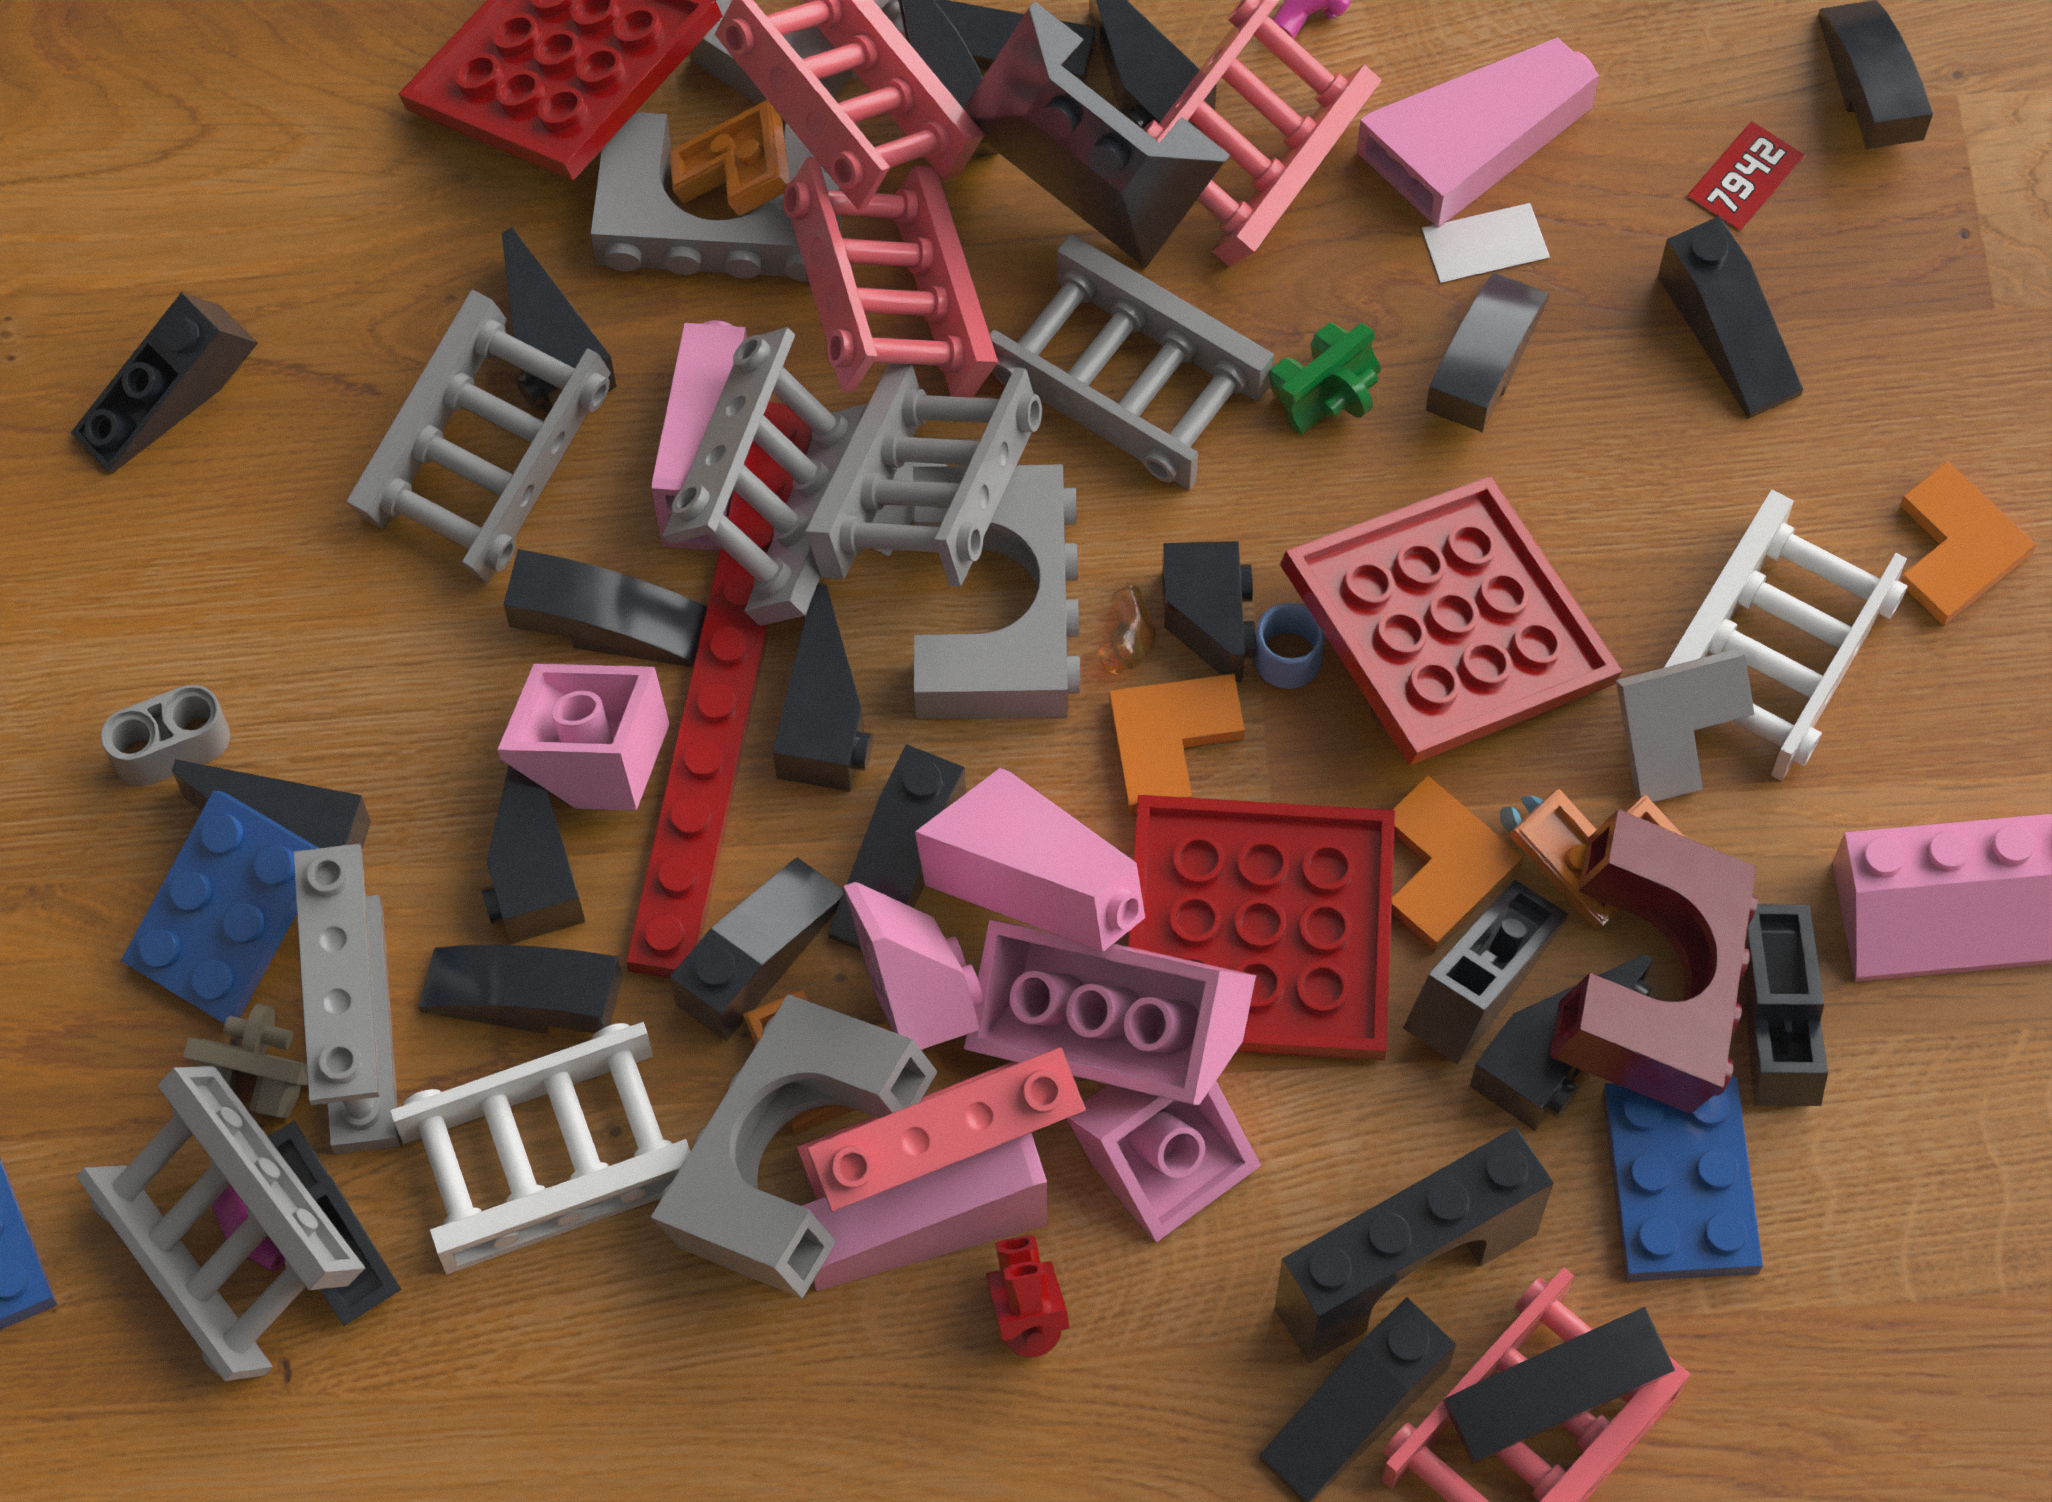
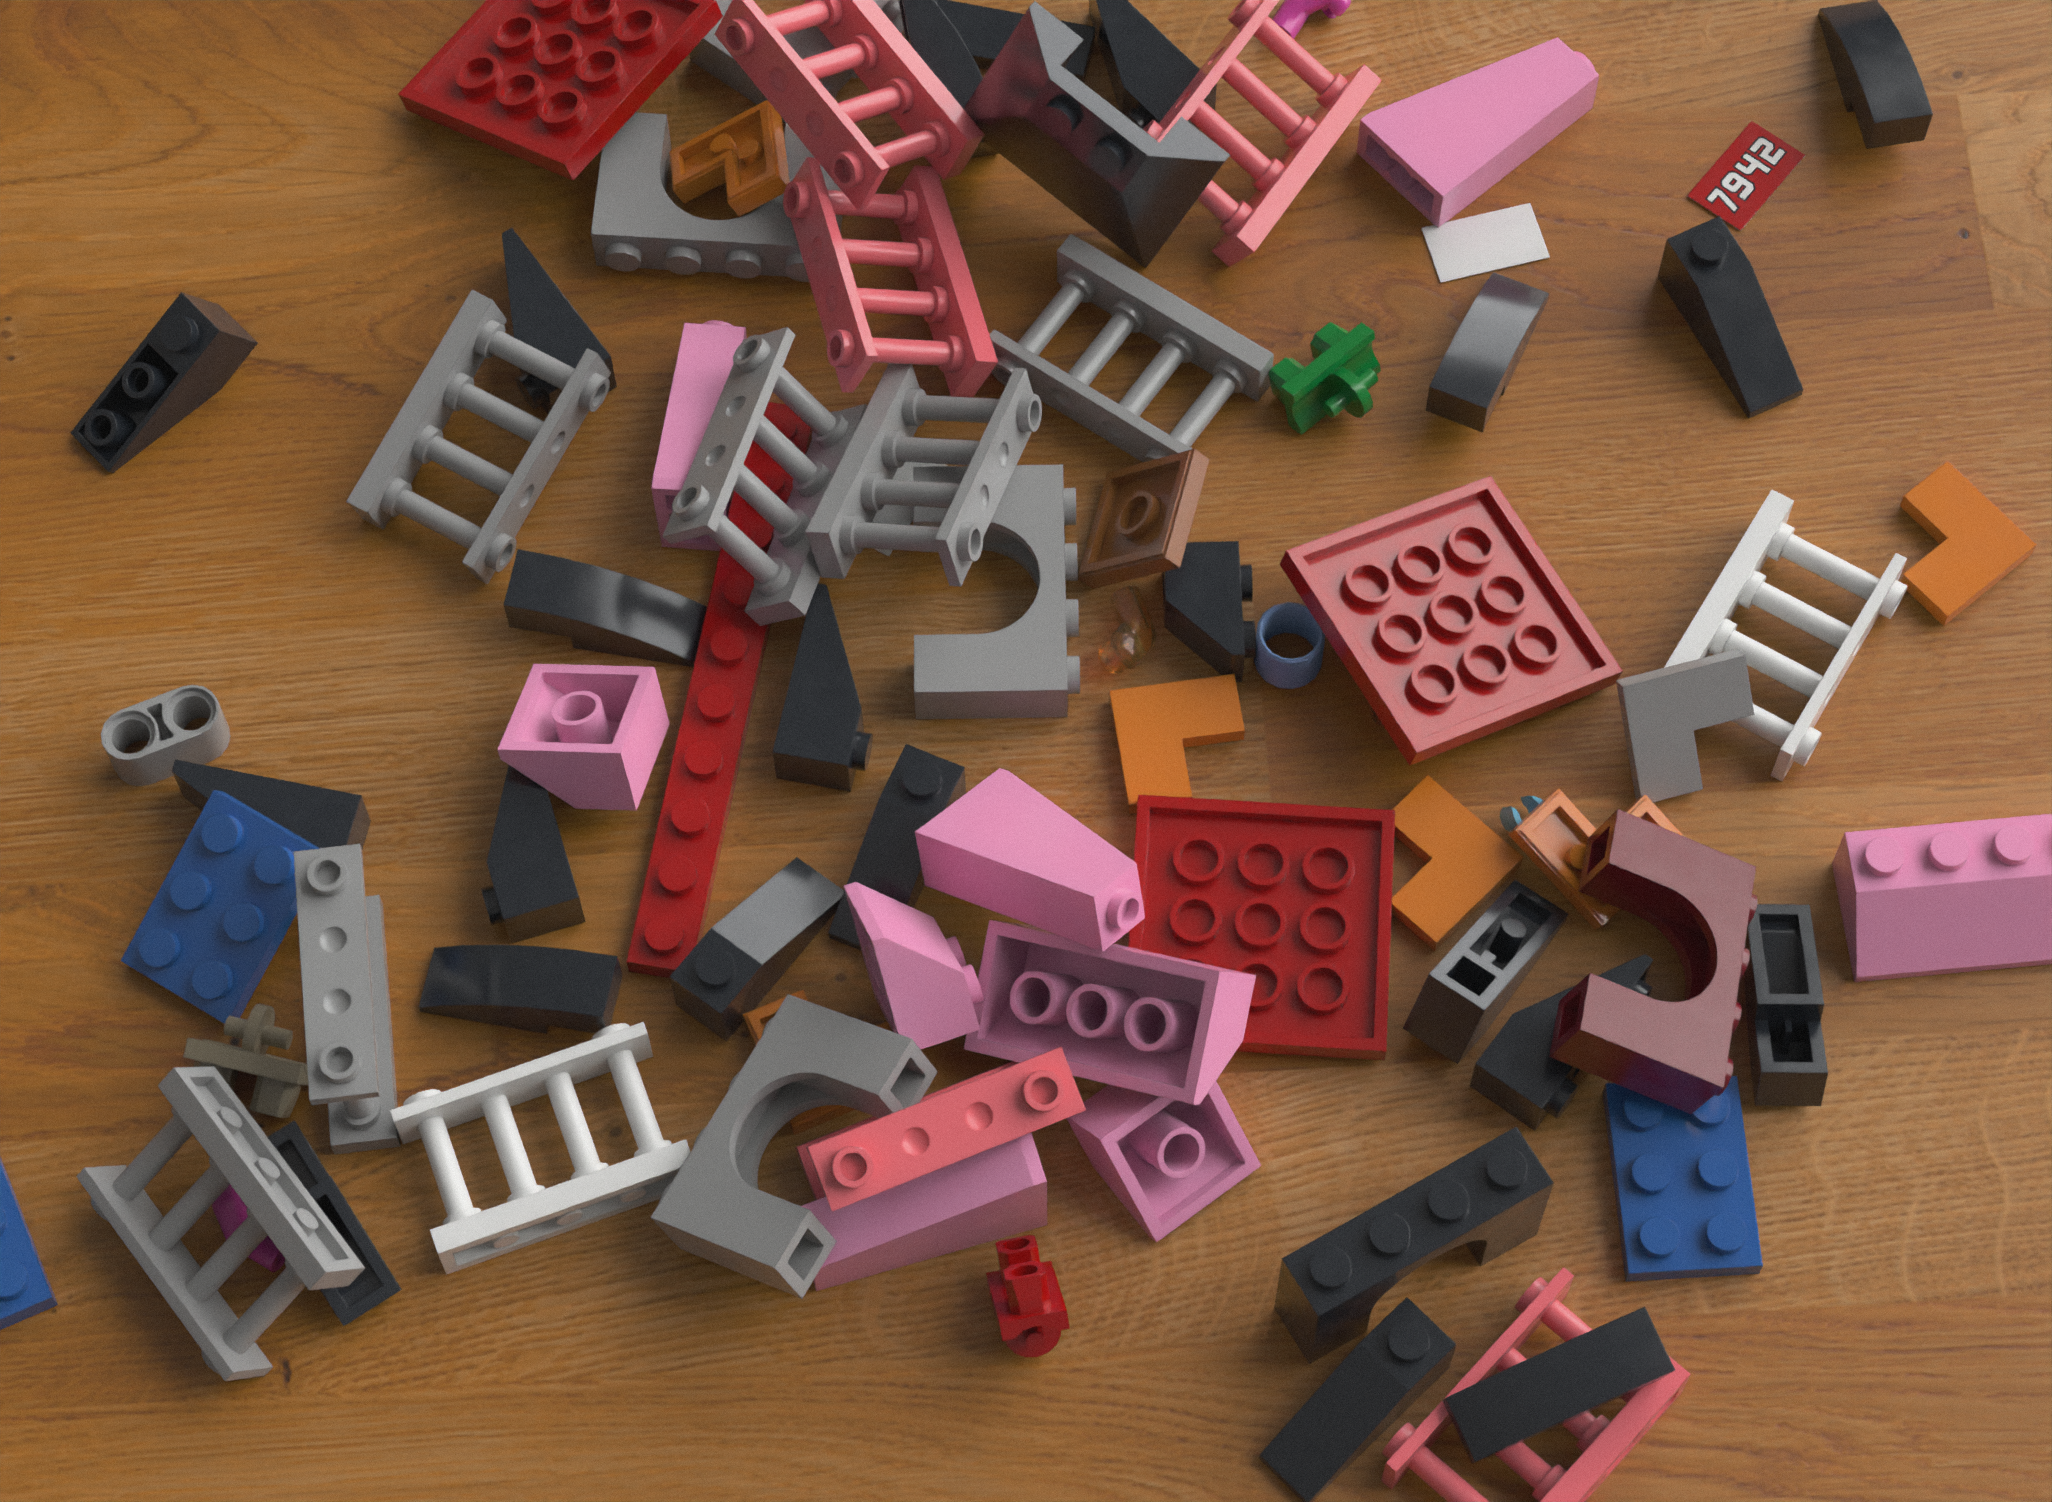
none -> dark orange tile [1078,449,1210,589]

